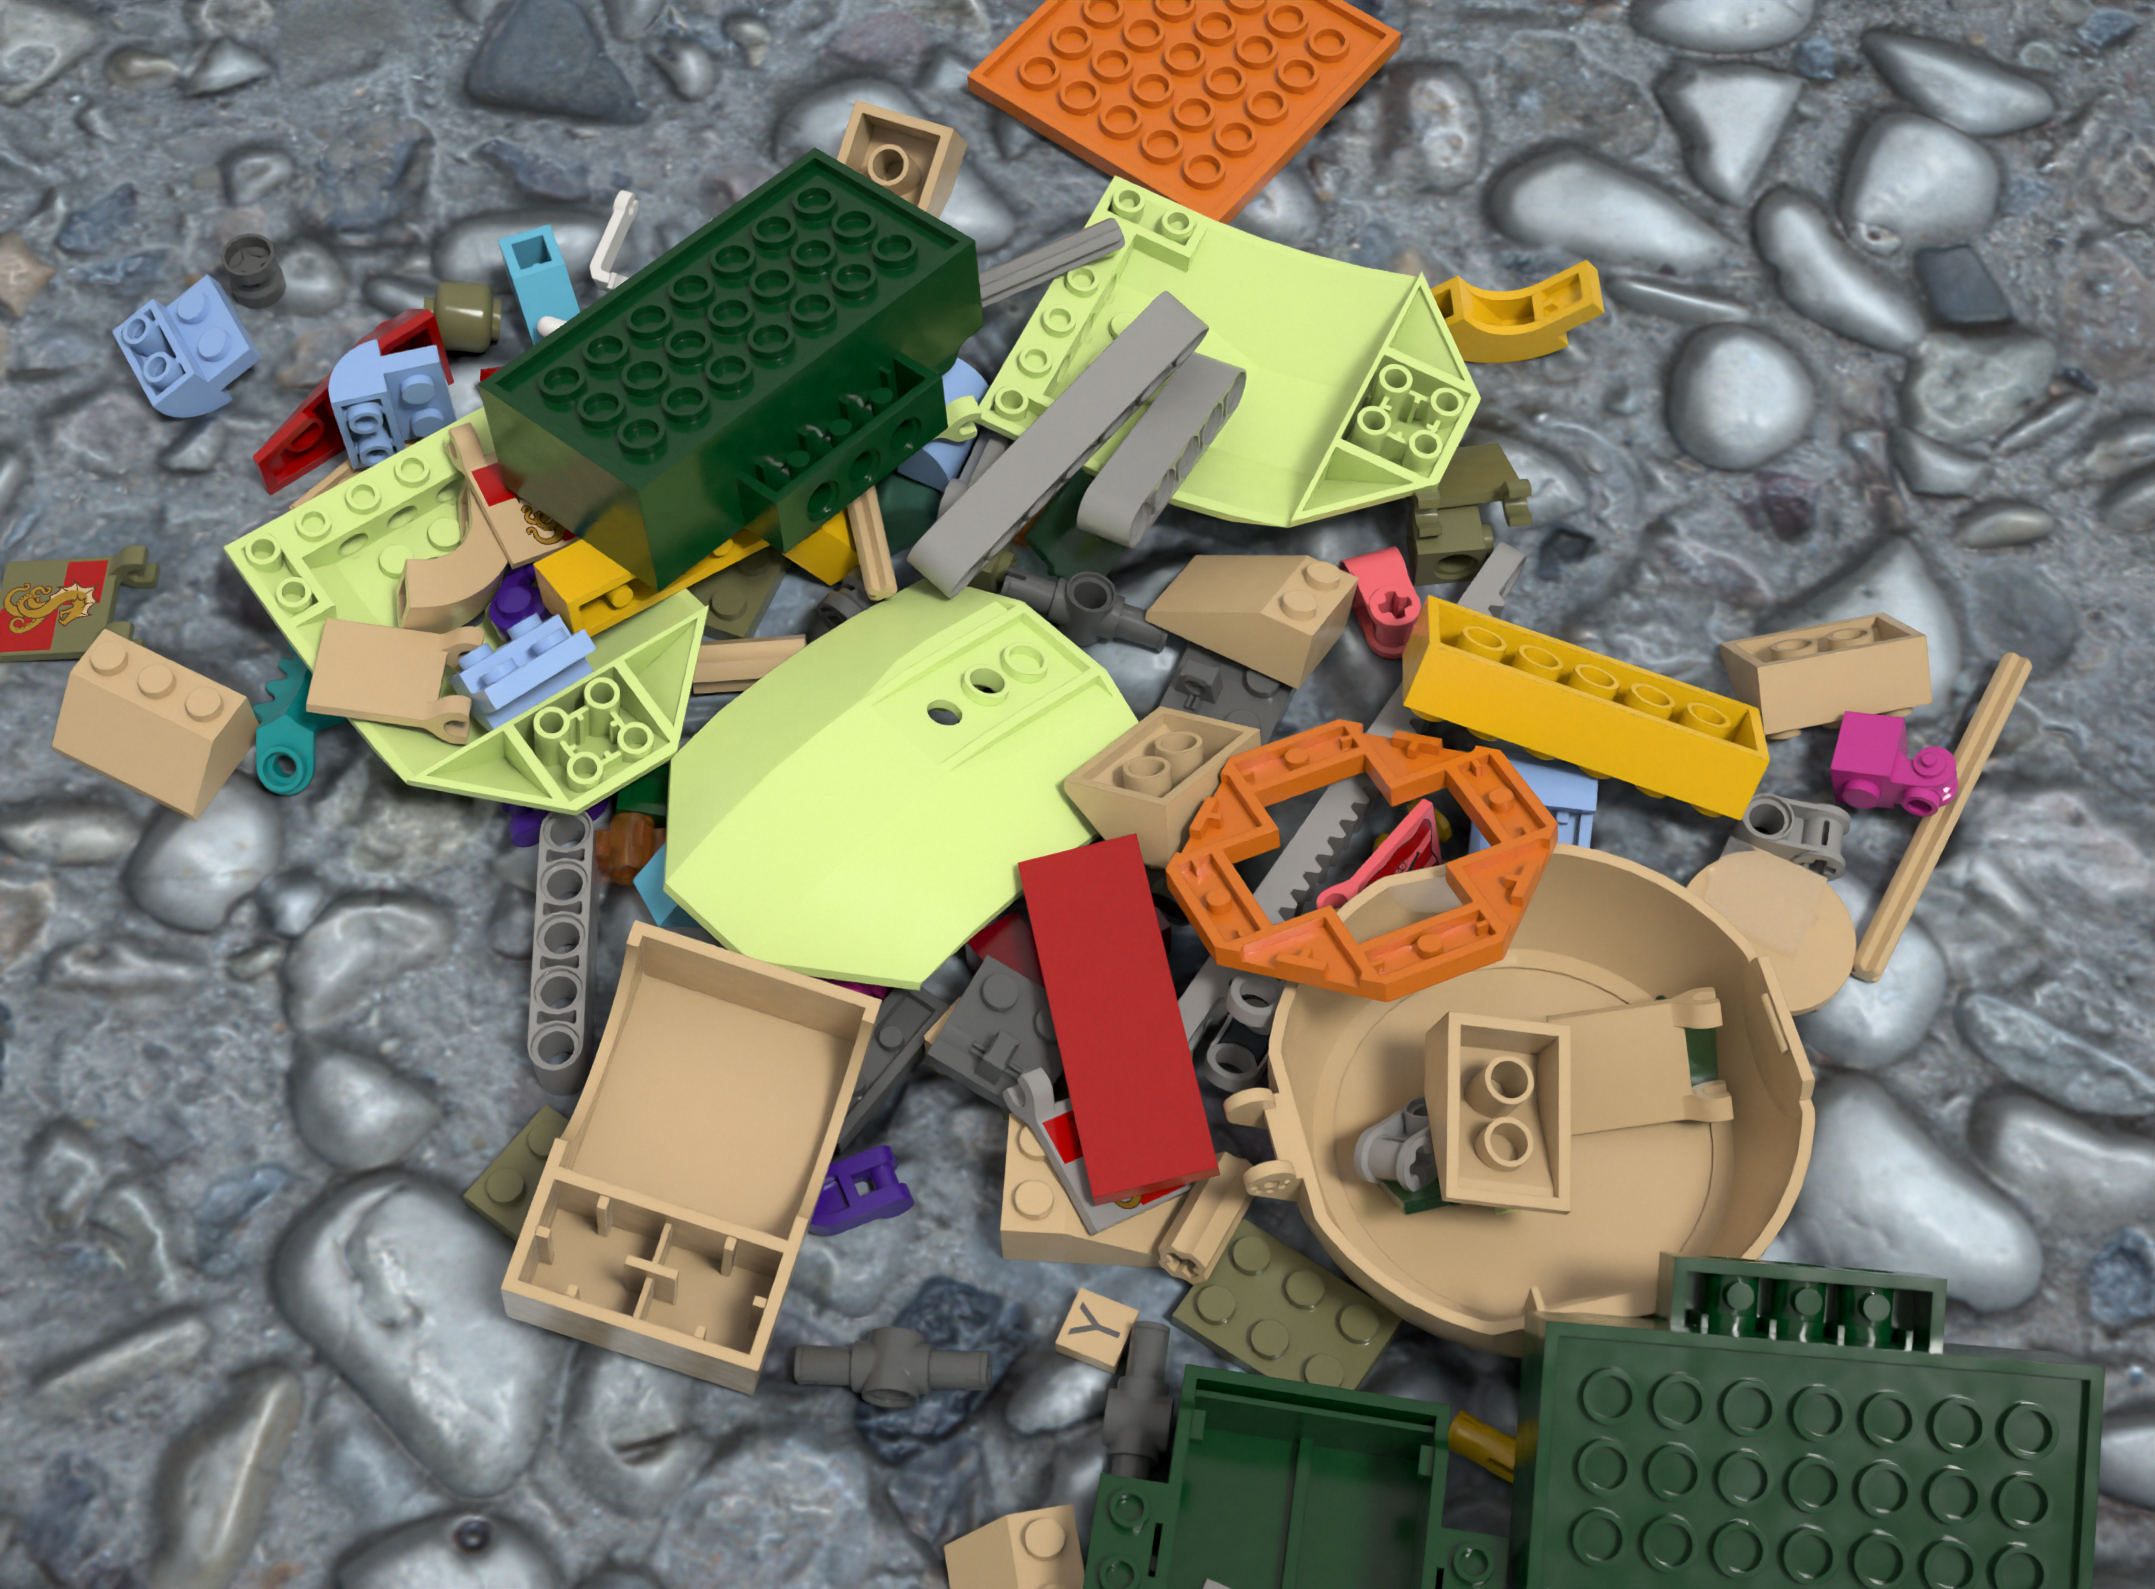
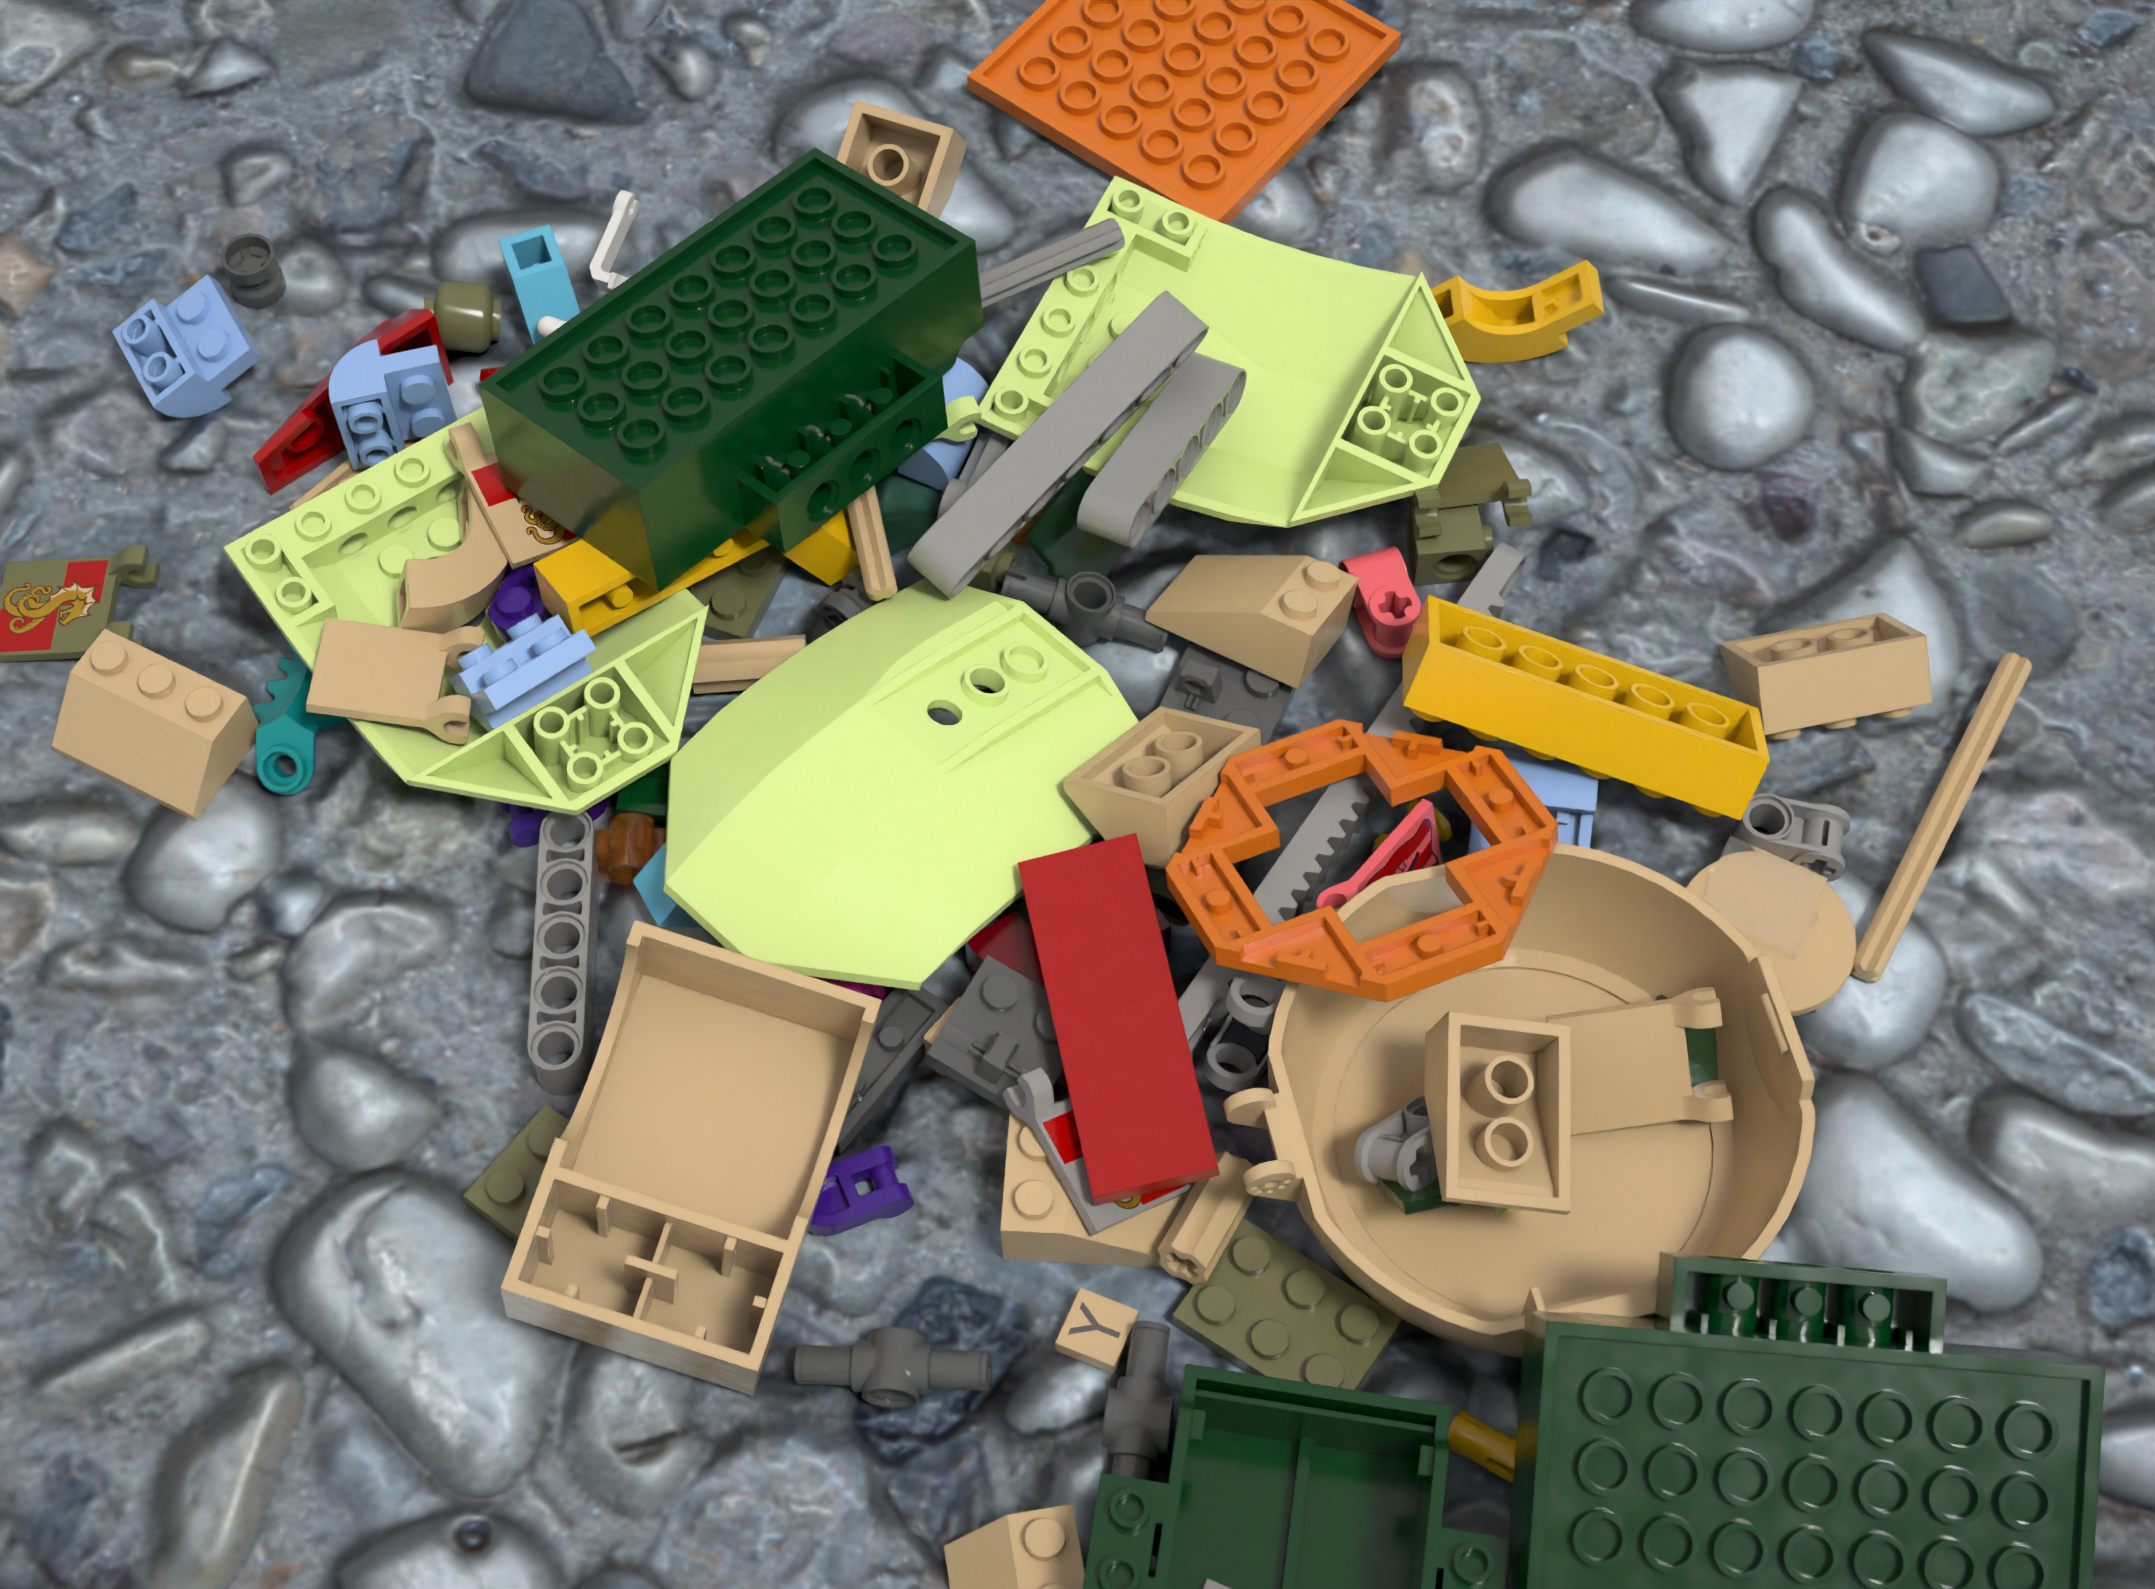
dark pink brick [1830,711,1958,817] -> none

